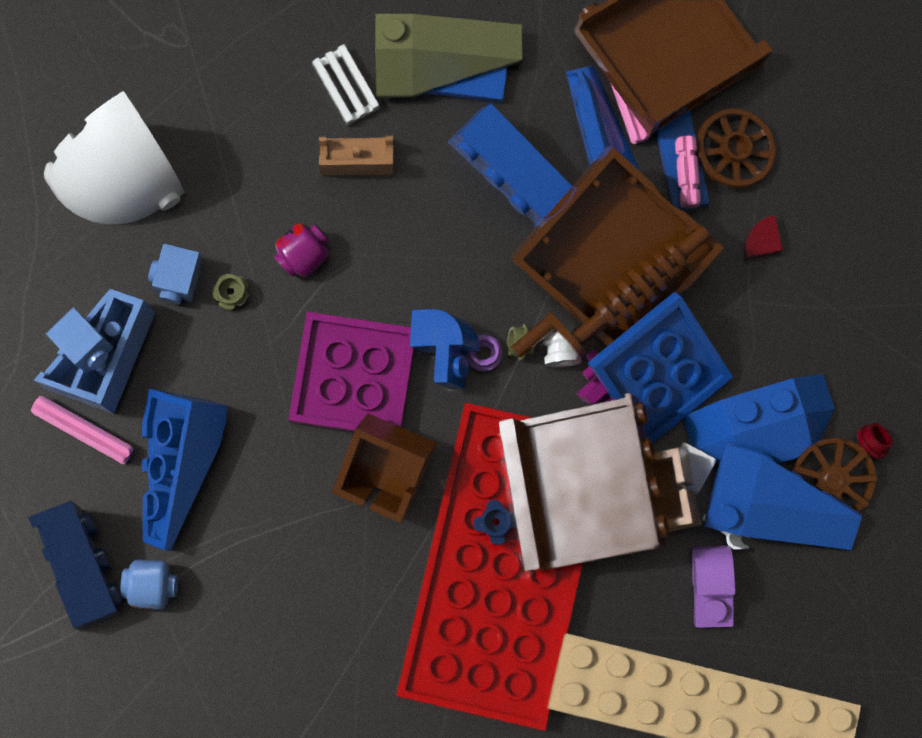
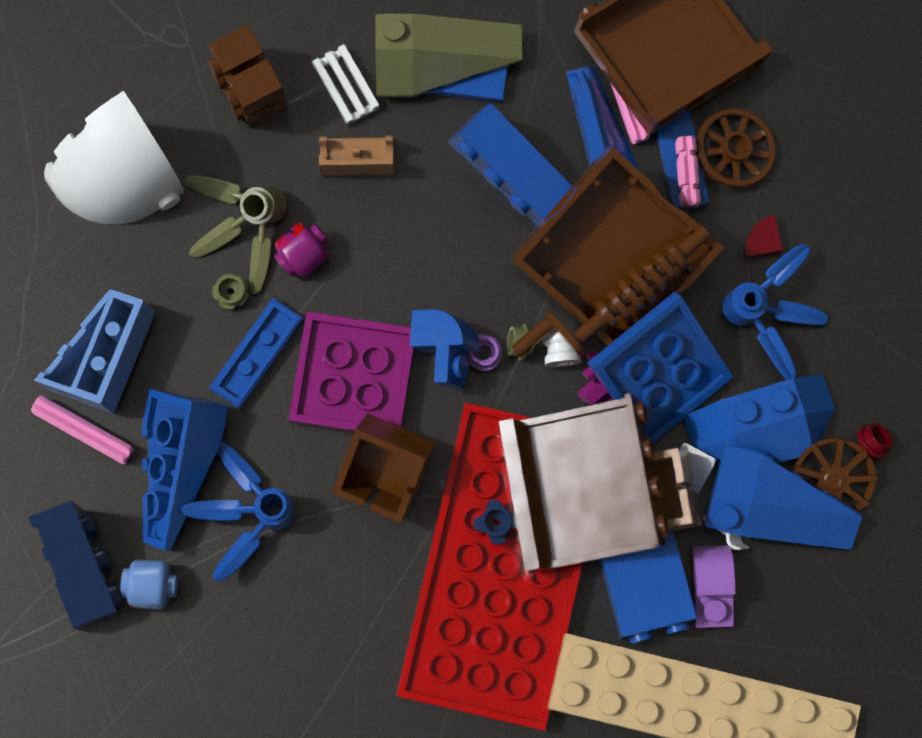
medium blue brick [46,308,114,374] -> none
medium blue brick [148,244,203,305] -> none
none -> blue plant [181,441,296,581]
none -> olive plant [184,175,287,295]
none -> reddish brown piece [207,24,288,128]
none -> blue tile [209,298,304,410]
none -> blue brick [599,530,697,644]
none -> blue plant [722,244,828,380]

